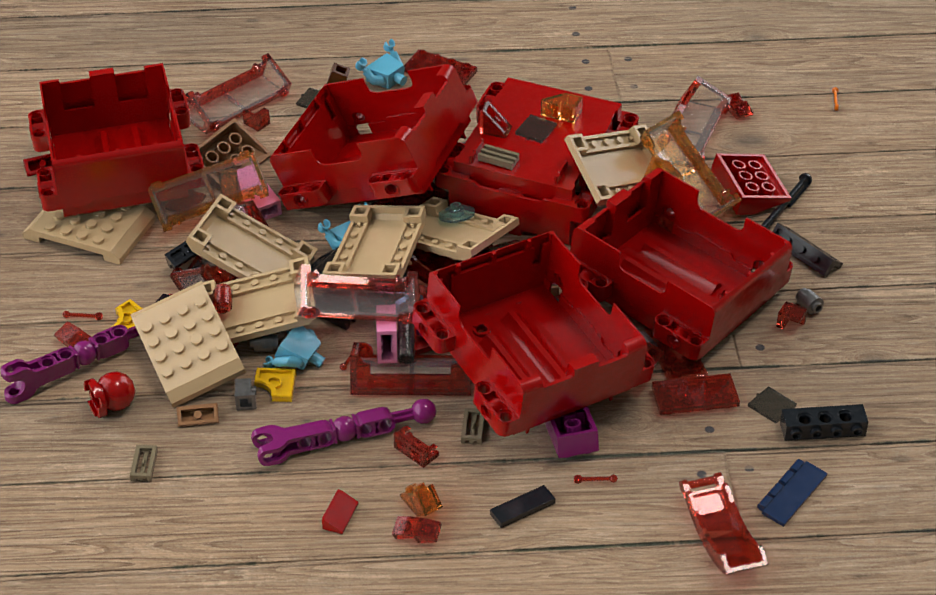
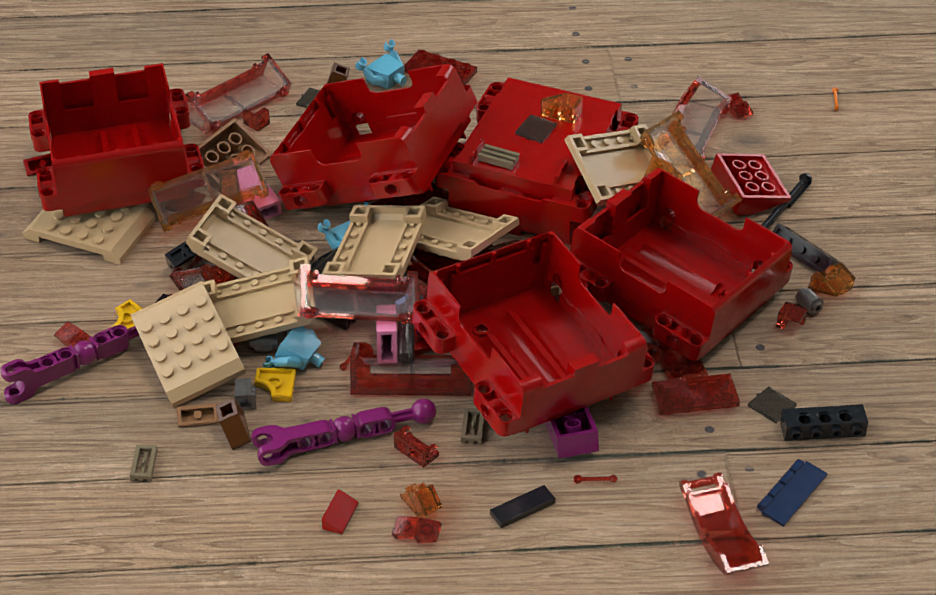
clear red hinge [63,311,103,320] -> none
red tile [84,371,136,419] -> none
clear red brick [213,283,233,314] -> none
clear light blue dish [438,202,475,223] -> none
clear red slope [480,101,512,138] -> none
none -> reddish brown slope [216,398,252,450]
none -> clear orange slope [808,262,856,297]

